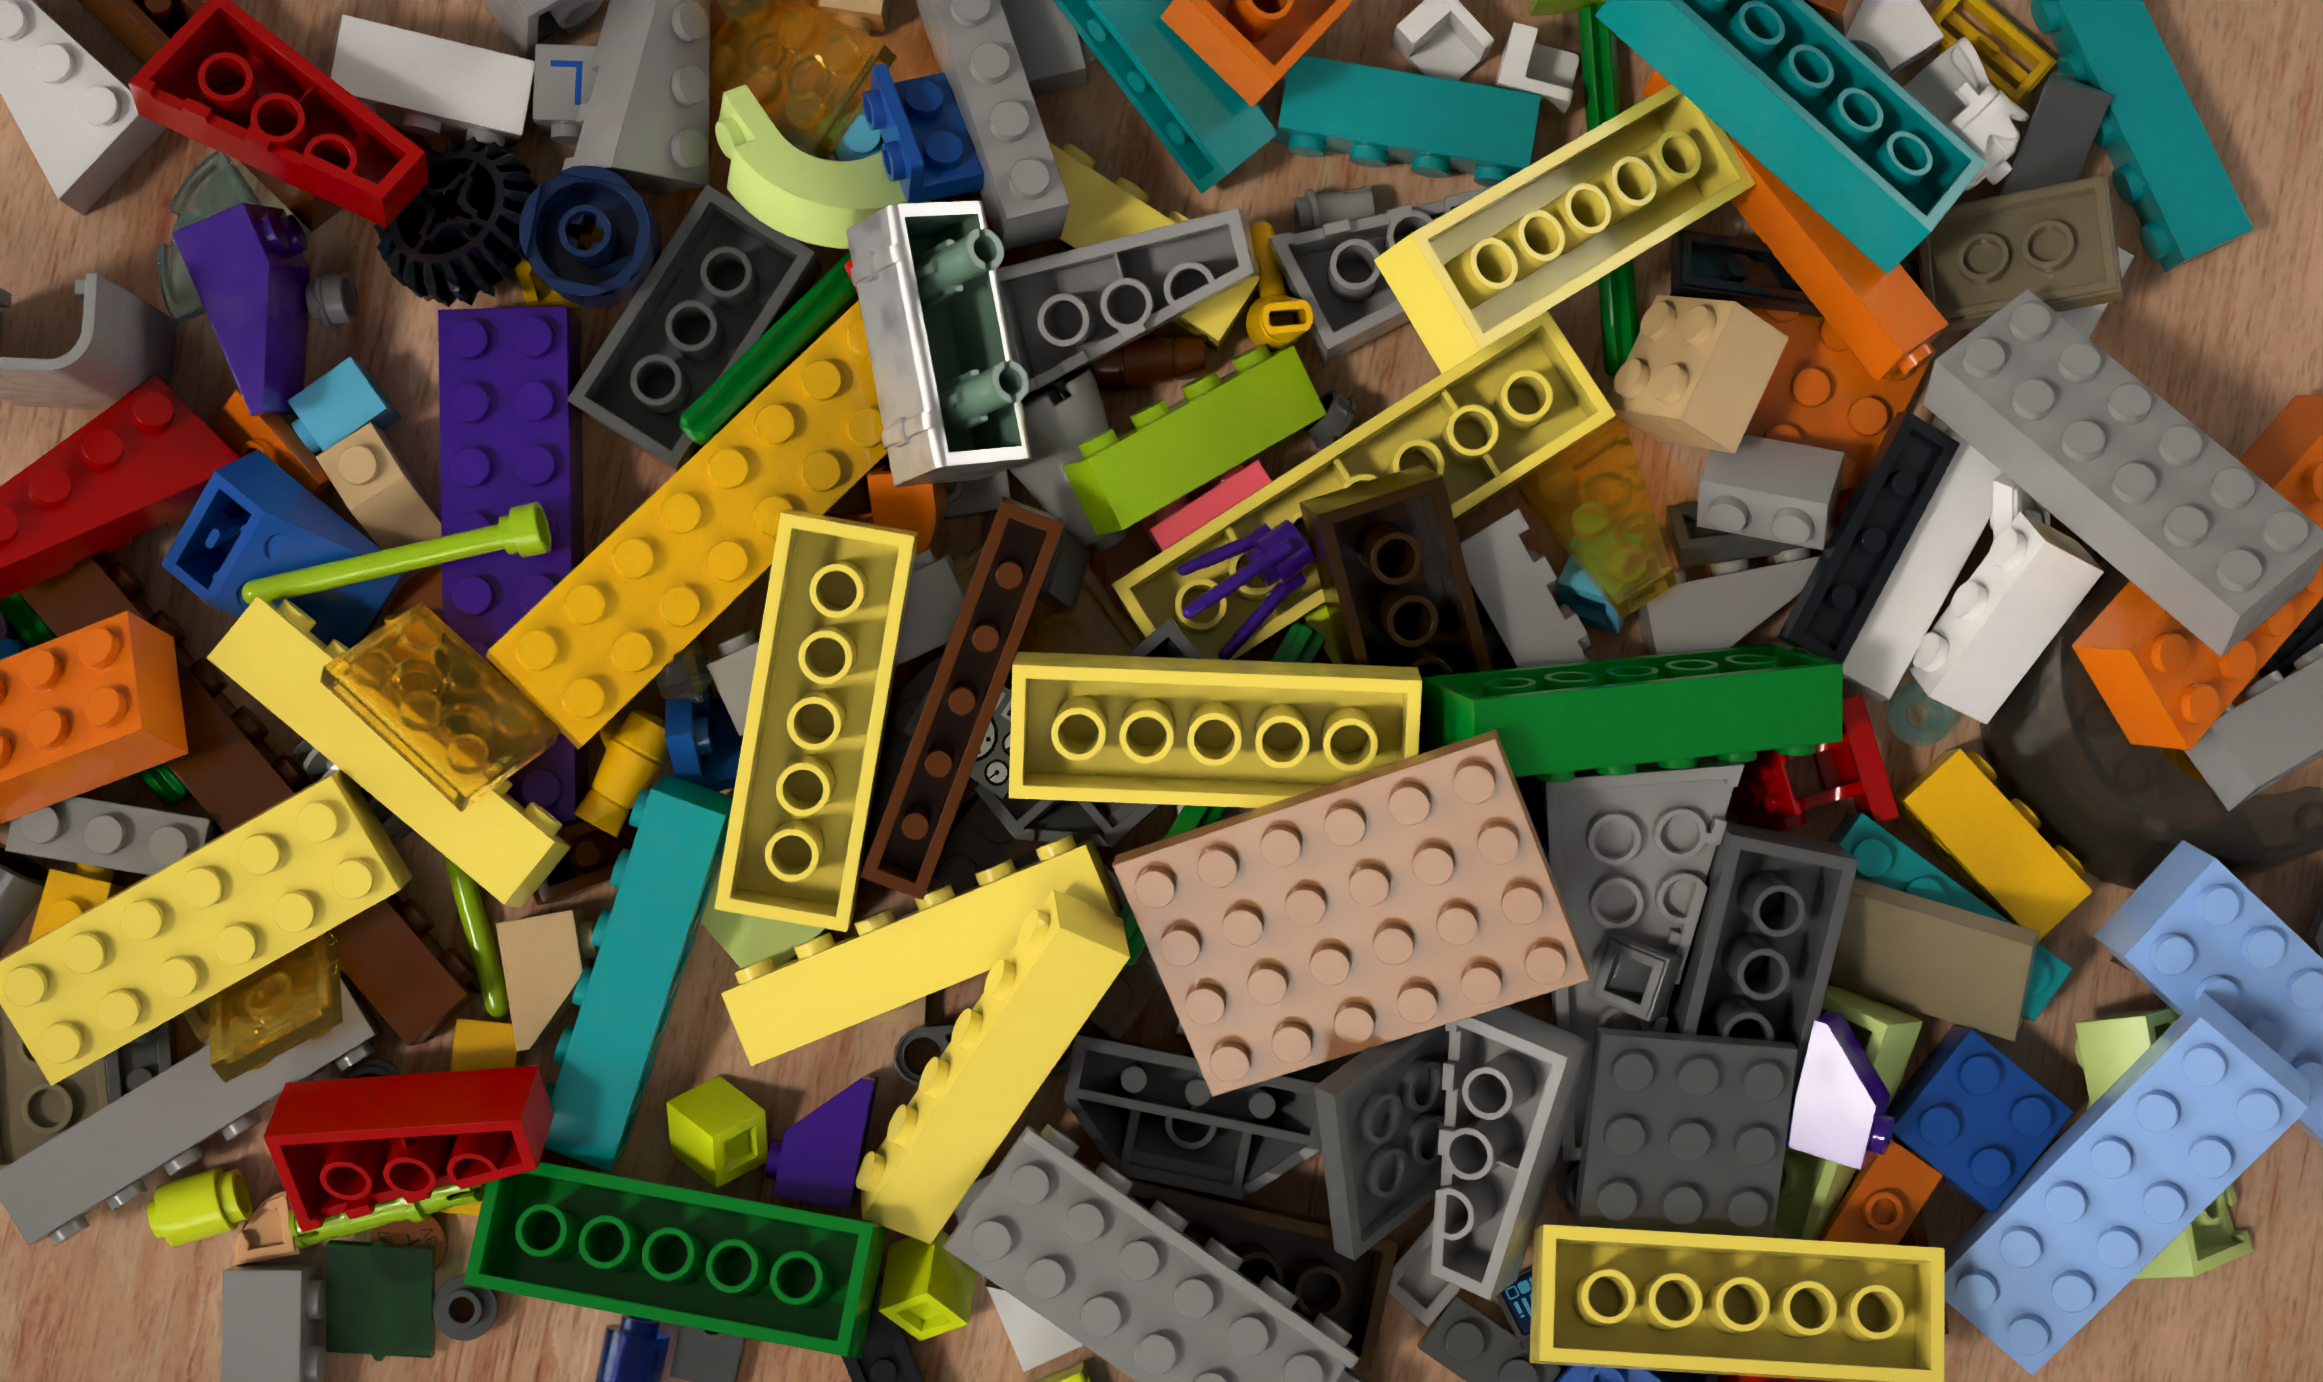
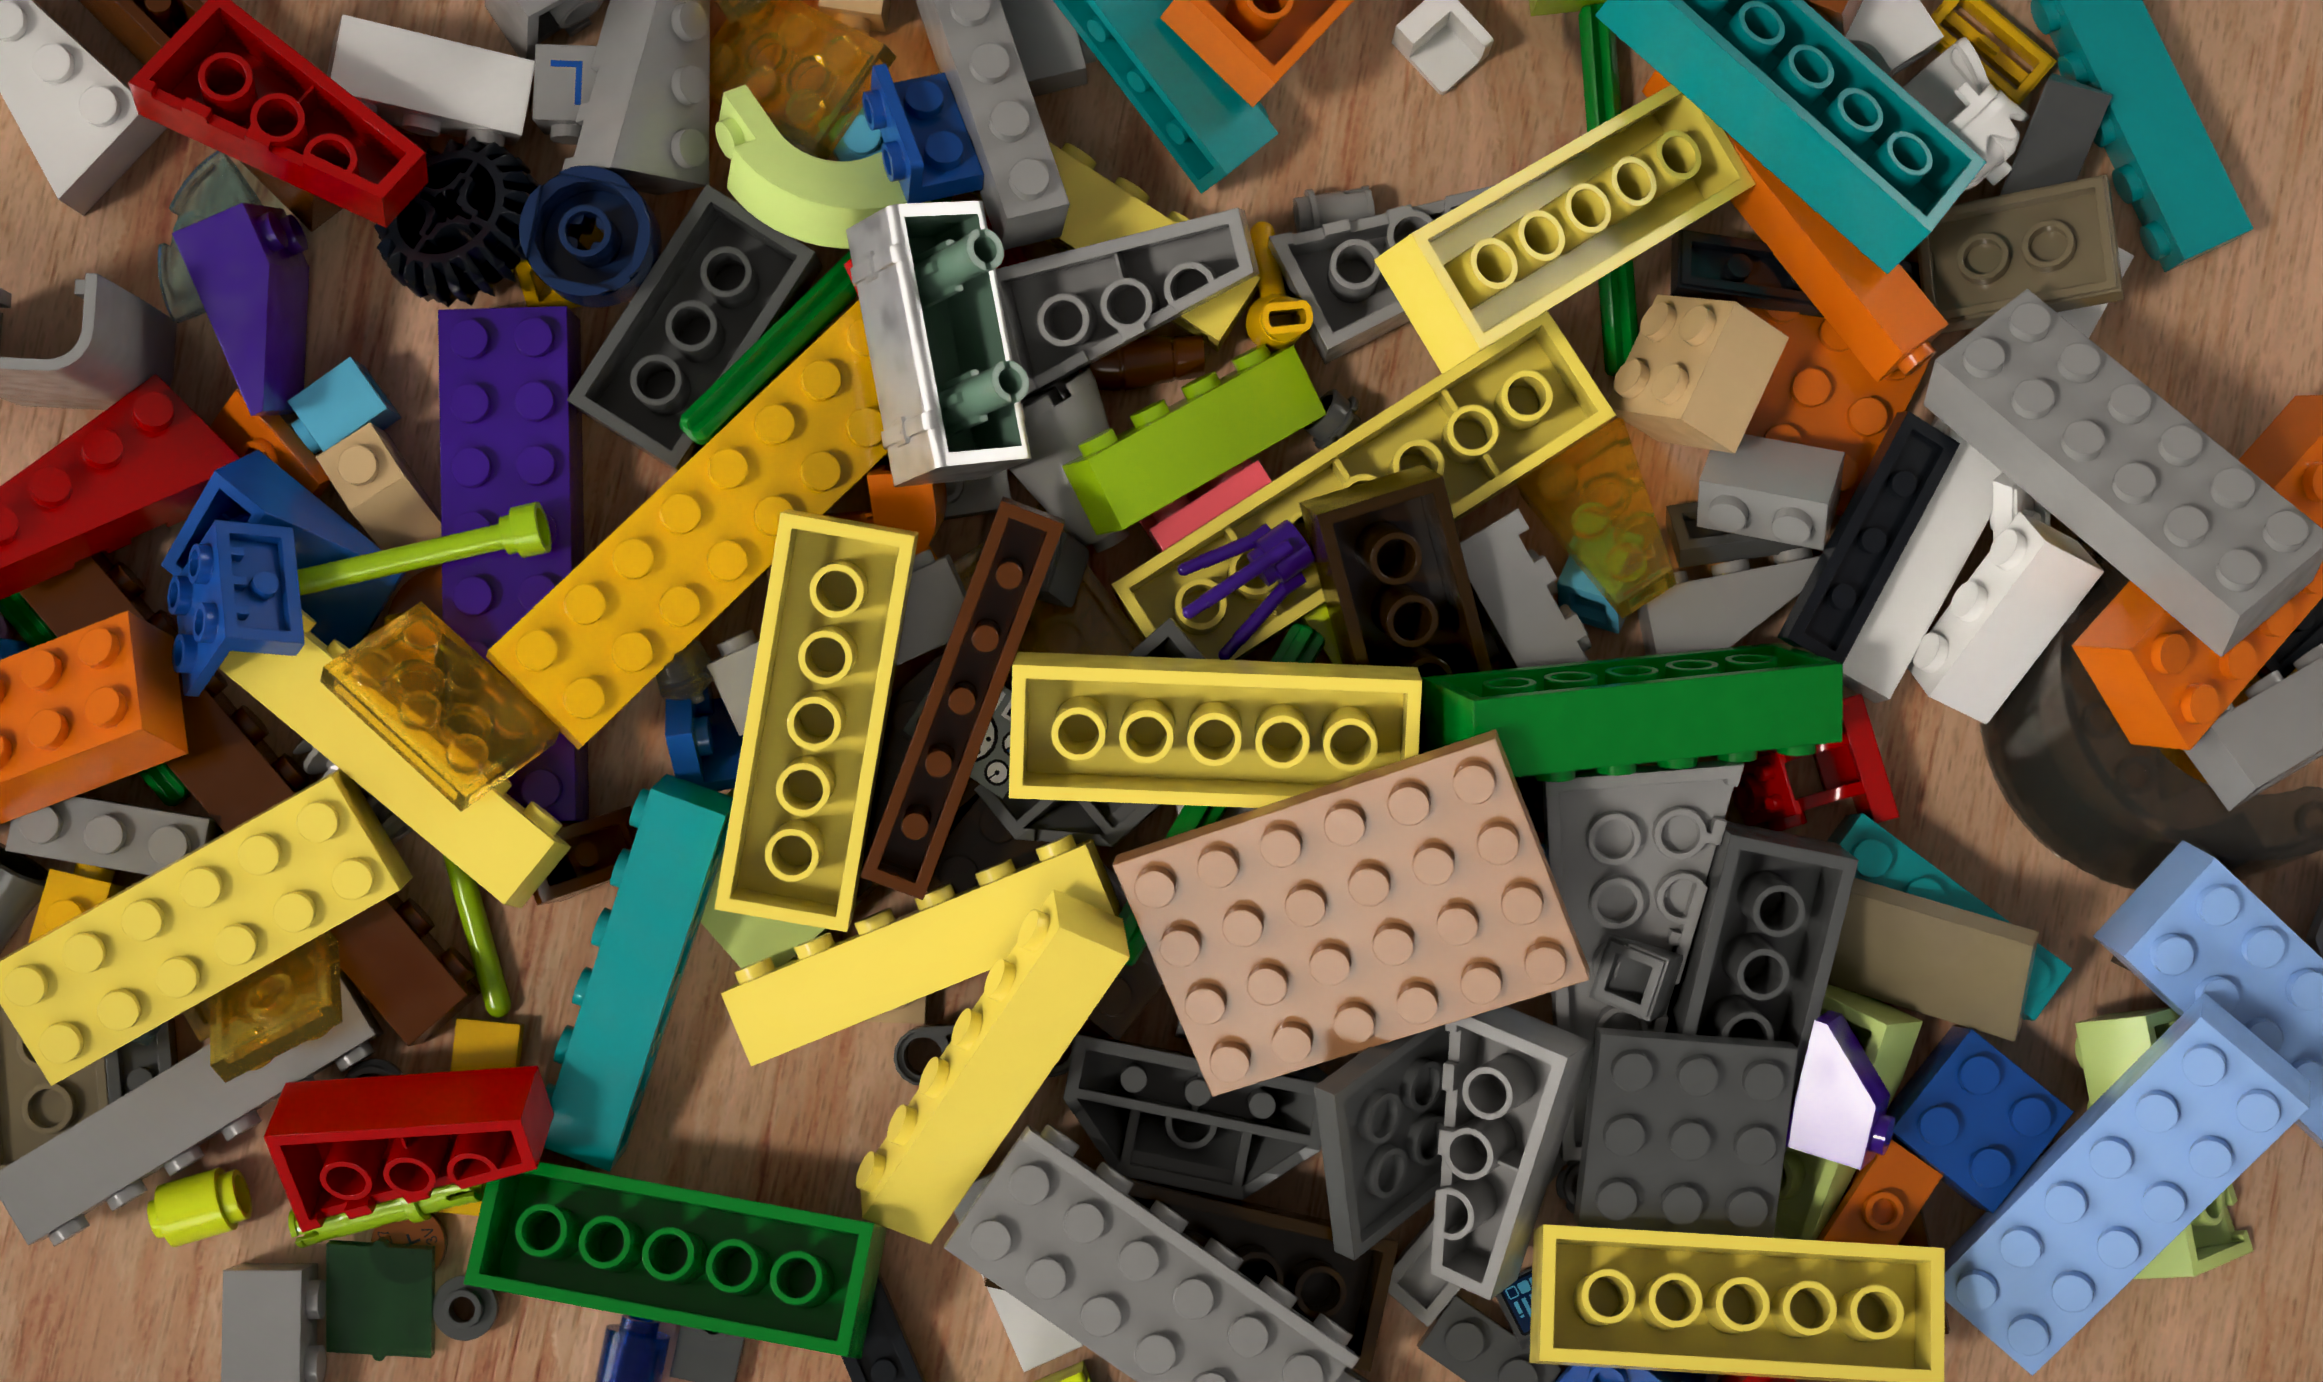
light nougat tile [235,1191,305,1265] -> none
light grey plate [305,267,358,330] -> none
tan slope [496,909,600,1052] -> none
yellow piece [573,711,669,838] -> none
neon yellow panel [666,1077,768,1189] -> none
dark purple slope [765,1075,879,1210] -> none
neon yellow panel [878,1229,977,1341] -> none
teal brick [1275,55,1541,187] -> none
white panel [1494,22,1579,117] -> none
clear light blue plate [1887,683,1952,746] -> none
yellow brick [1894,748,2093,943] -> none
none -> blue bracket [167,520,305,697]

